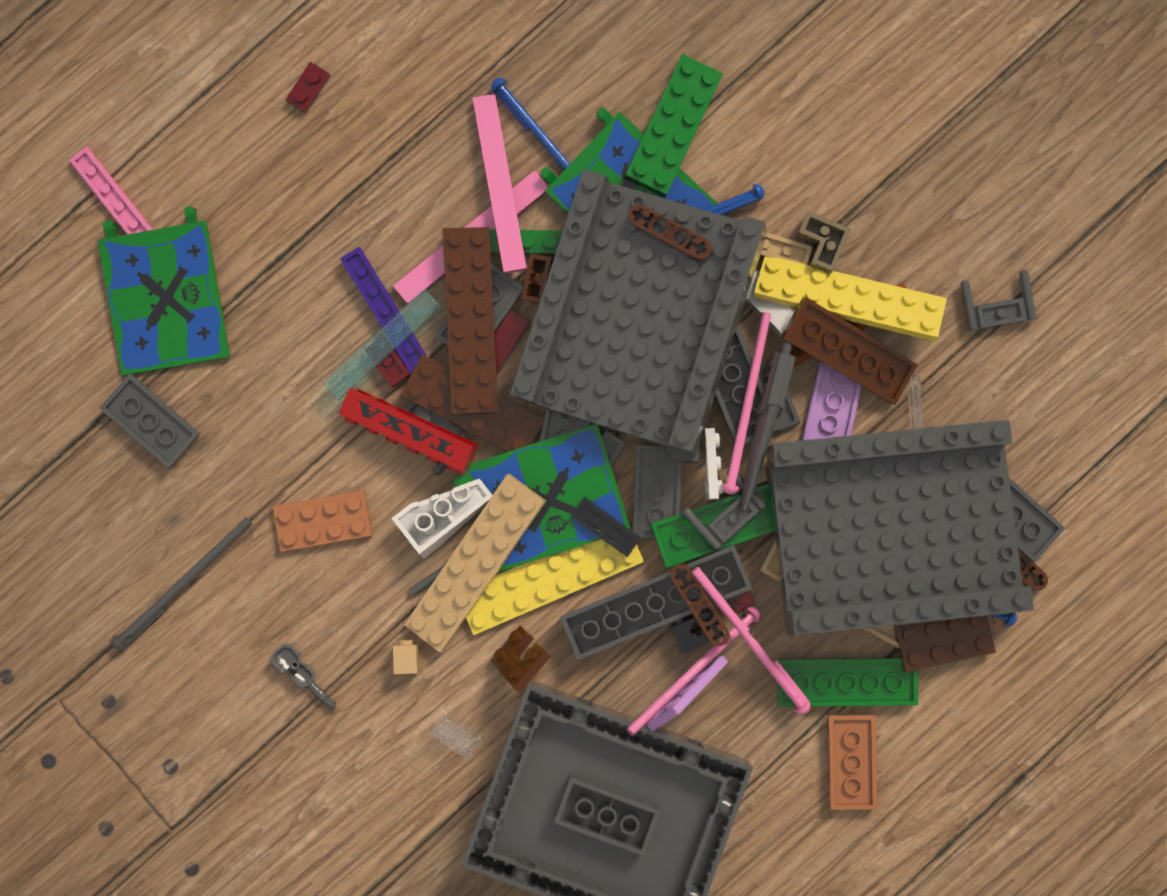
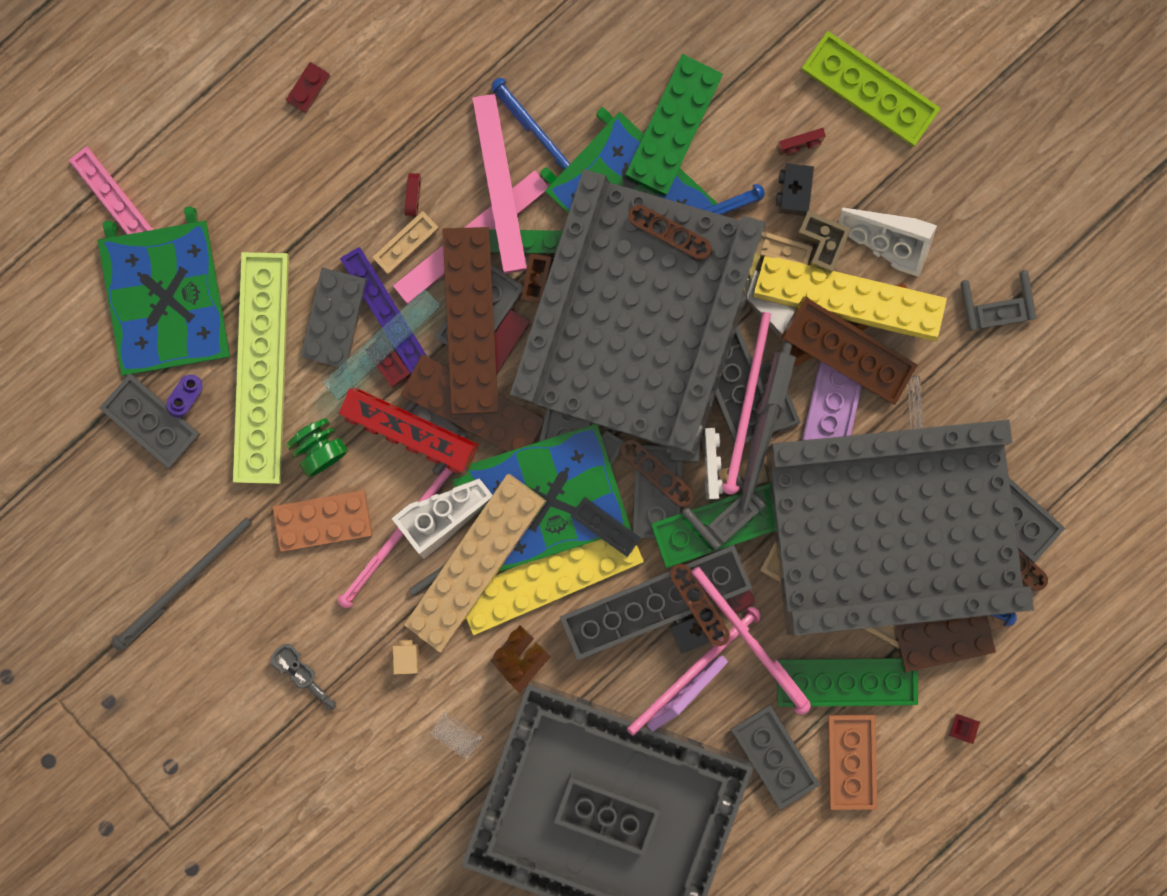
none -> dark purple plate [166,374,203,418]
none -> yellowish green plate [233,252,289,484]
none -> green wheel [286,418,349,478]
none -> dark grey plate [301,267,368,369]
none -> bright pink bar [338,465,453,608]
none -> tan plate [372,211,439,275]
none -> dark red beam [405,173,421,217]
none -> reddish brown beam [620,440,694,507]
none -> dark grey plate [730,704,820,810]
none -> black brick [776,163,814,216]
none -> dark red plate [777,128,826,156]
none -> lime plate [801,31,941,147]
none -> white wedge [838,208,937,277]
none -> dark red plate [949,714,980,744]

